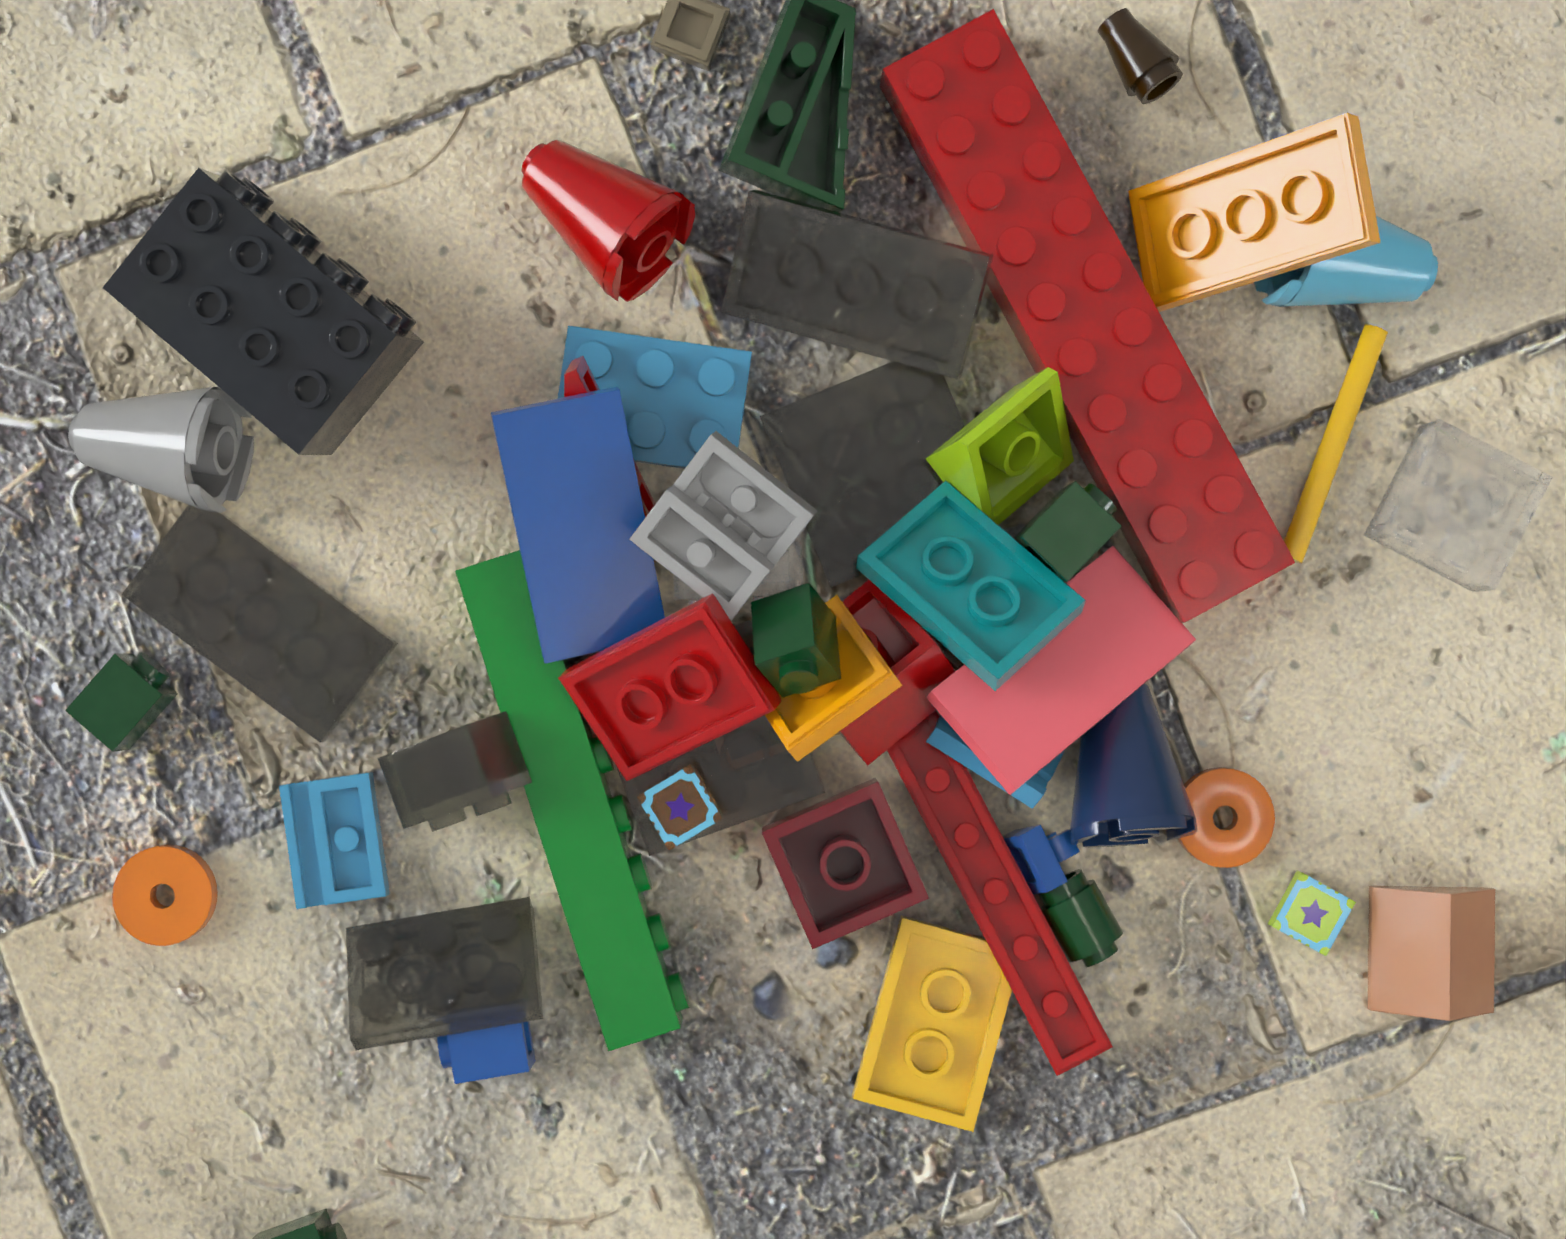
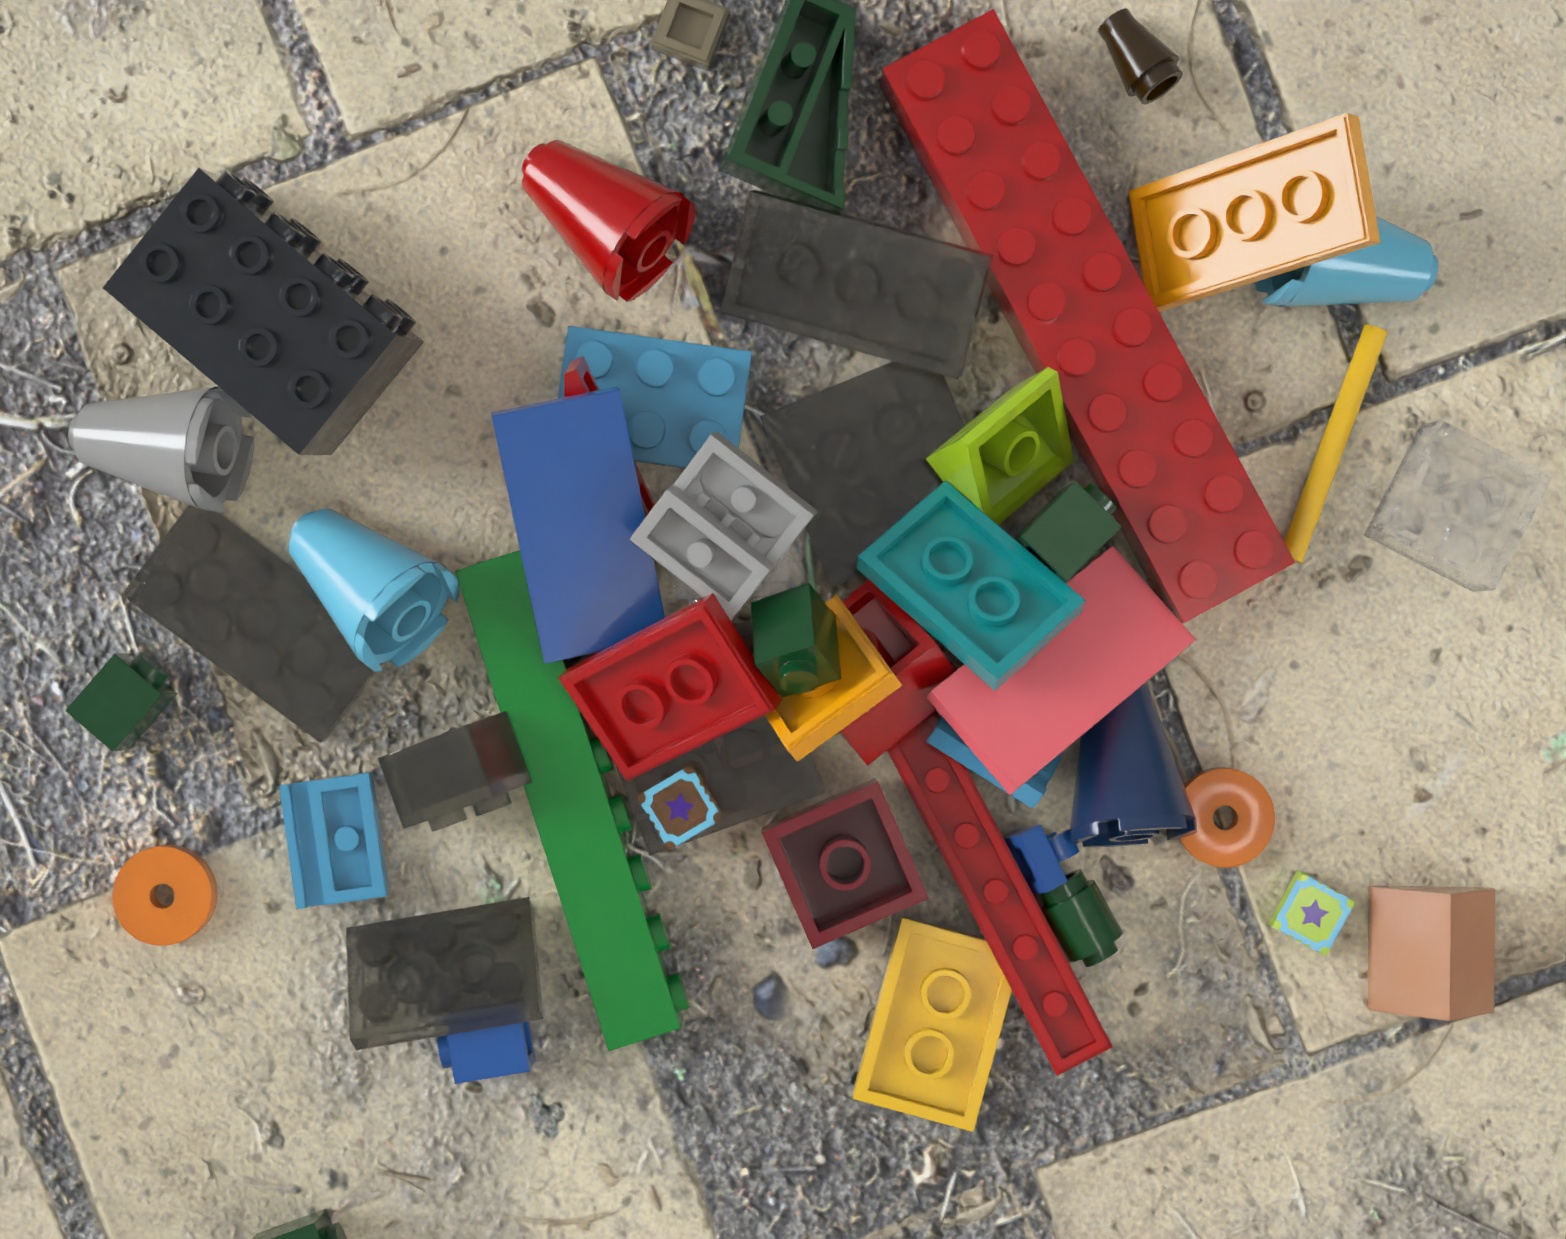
none -> medium azure cone [289,508,459,671]

